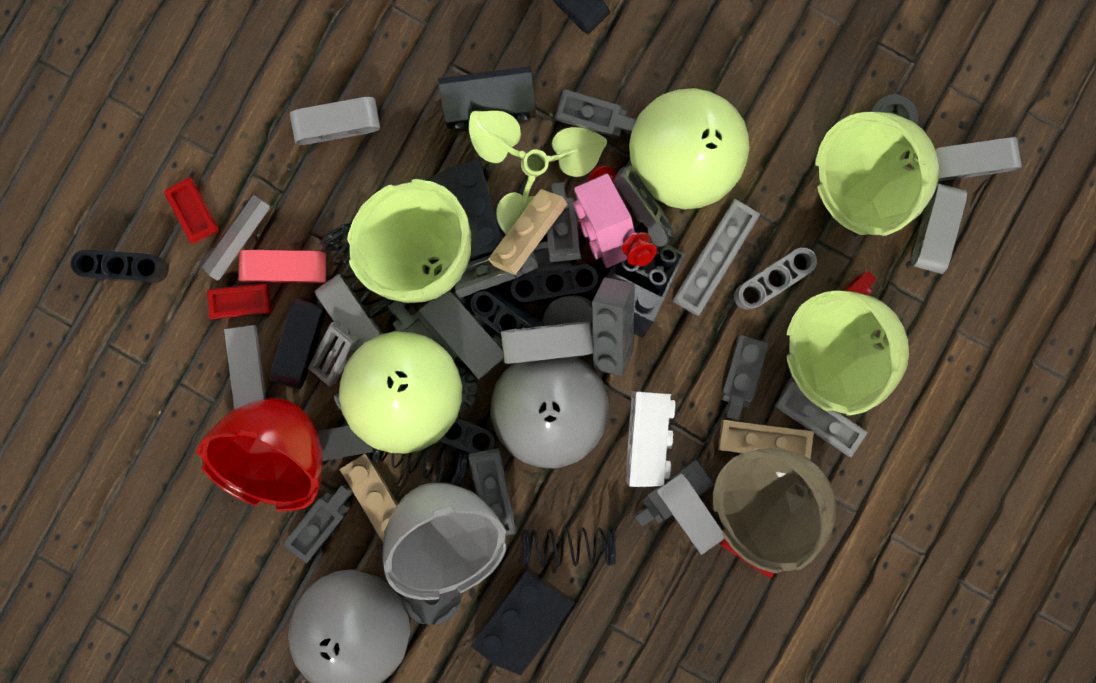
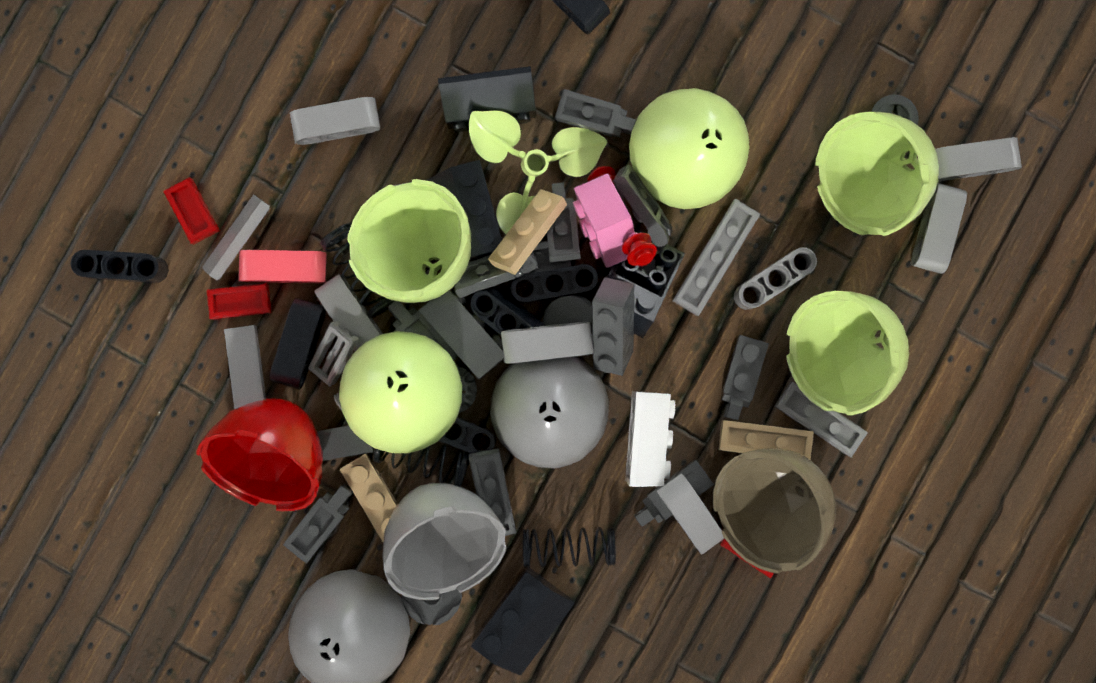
red plate [842,271,877,295] -> none

